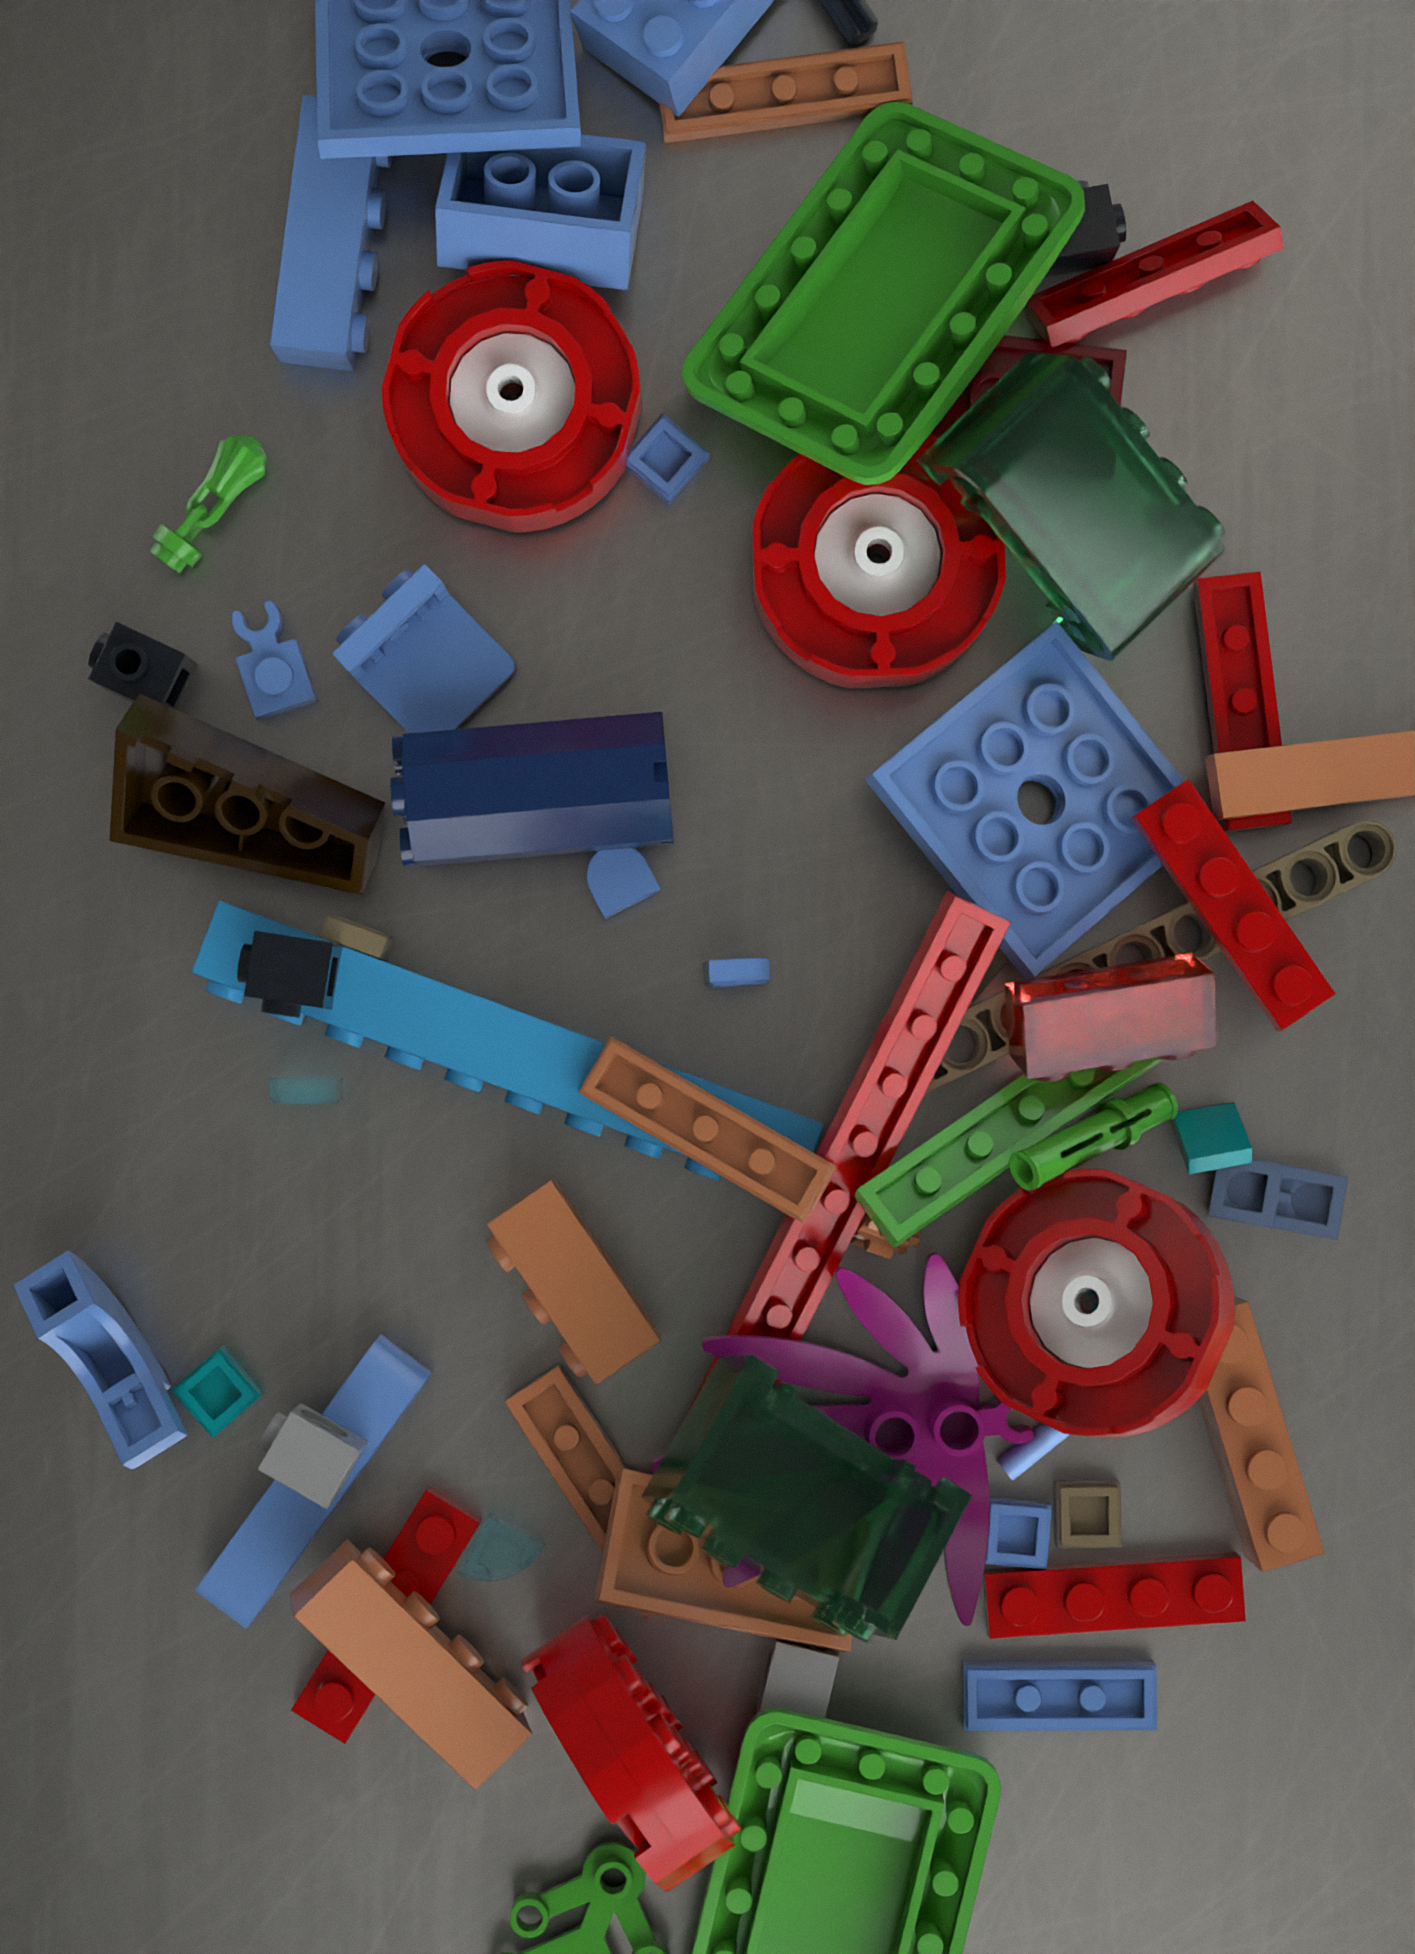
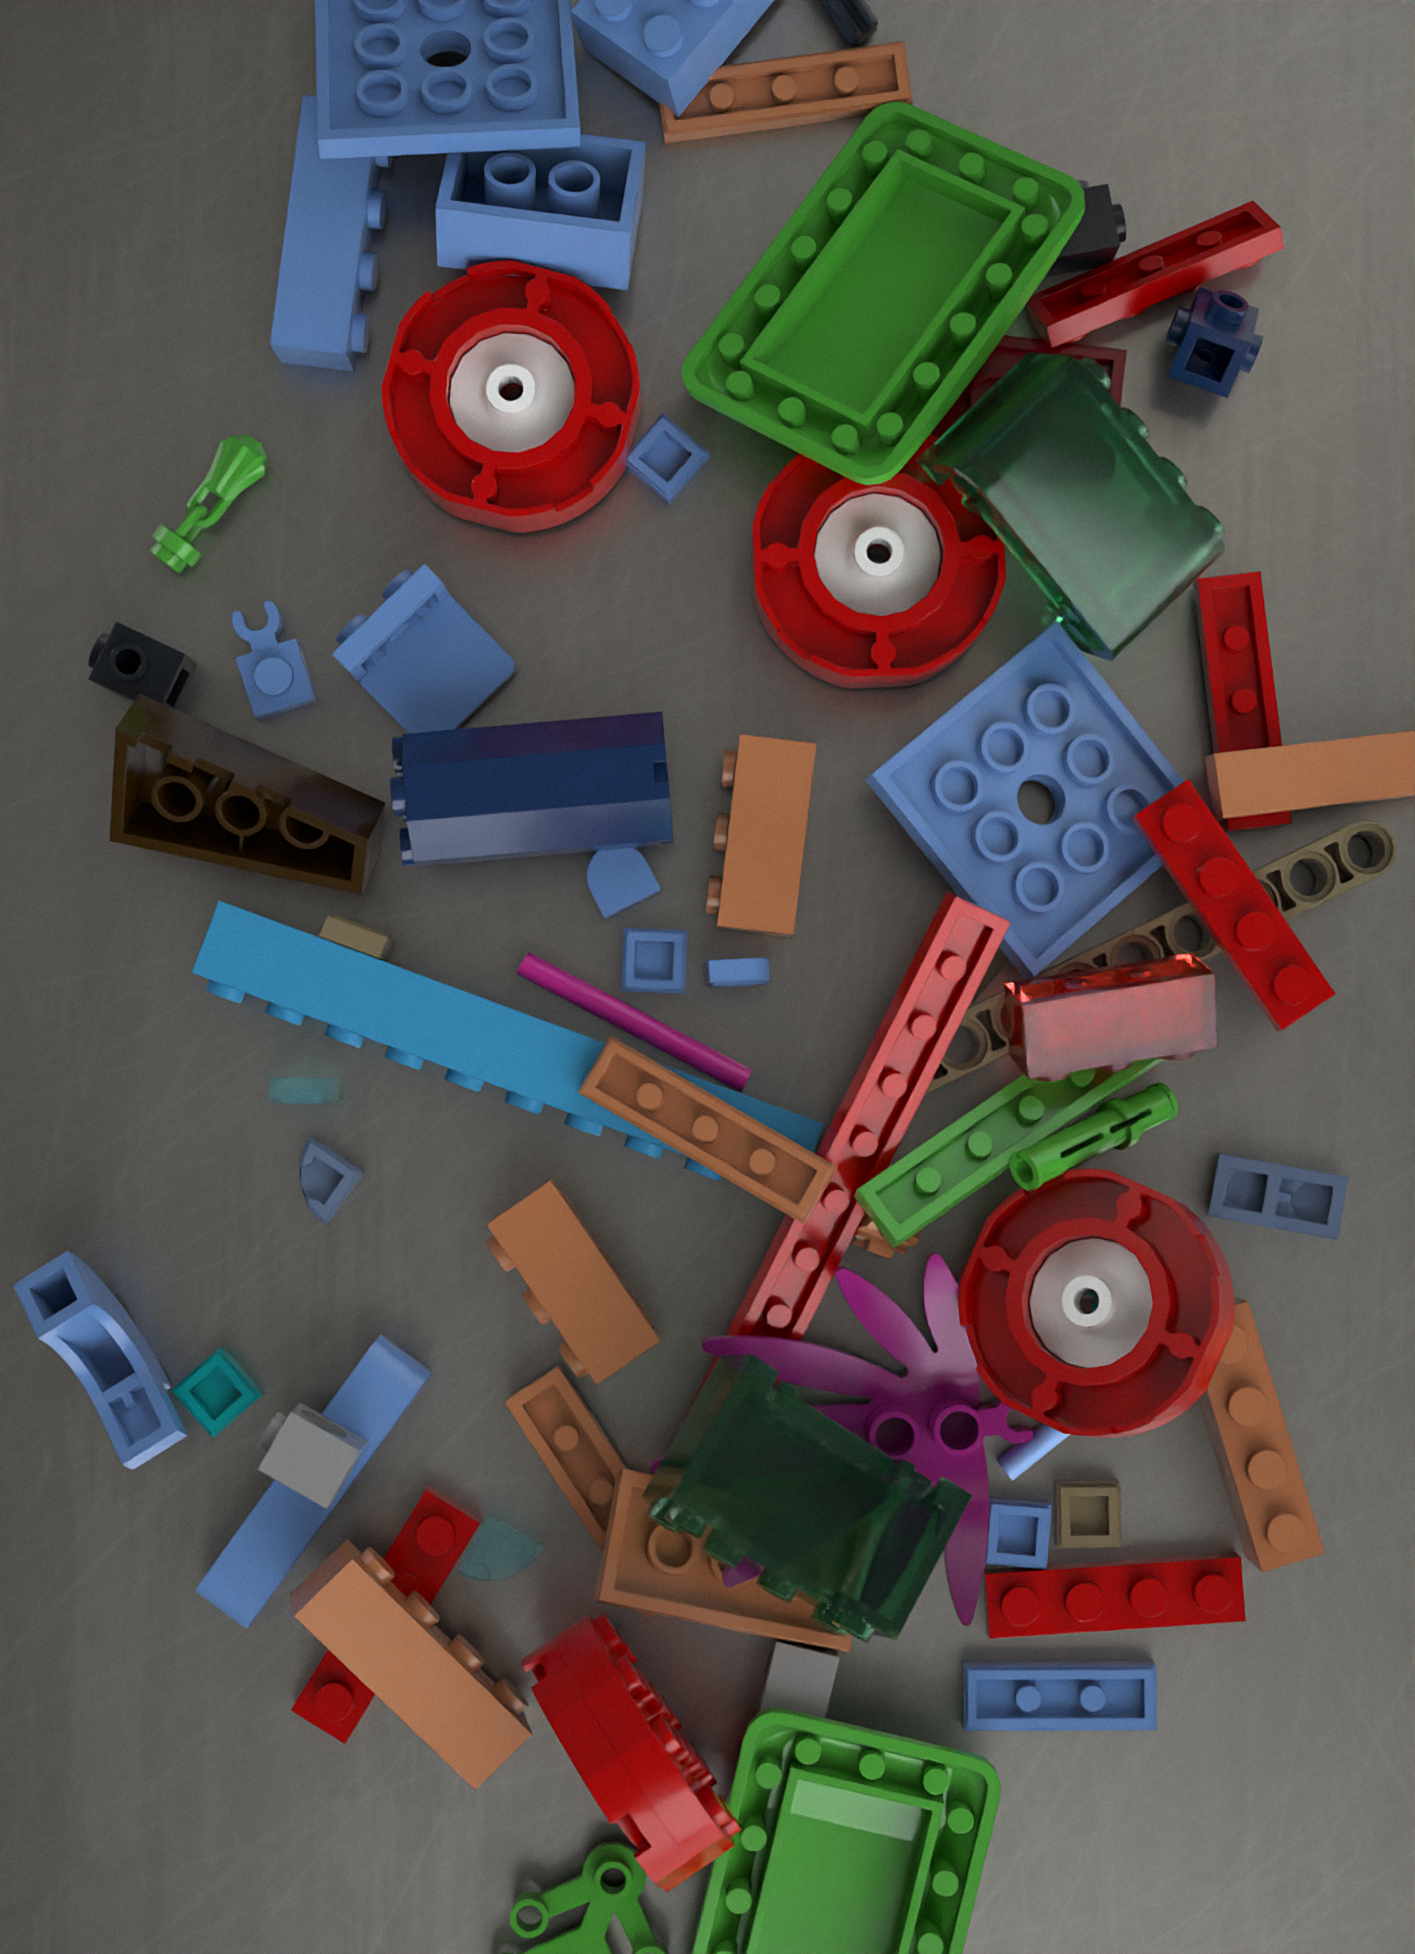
black brick [237,931,342,1018] -> none
teal tile [1172,1102,1252,1175] -> none
none -> sand blue tile [300,1136,365,1225]
none -> dark pink bar [517,952,752,1092]
none -> medium blue tile [621,928,687,994]
none -> nougat brick [706,734,817,938]
none -> dark blue brick [1165,287,1263,398]

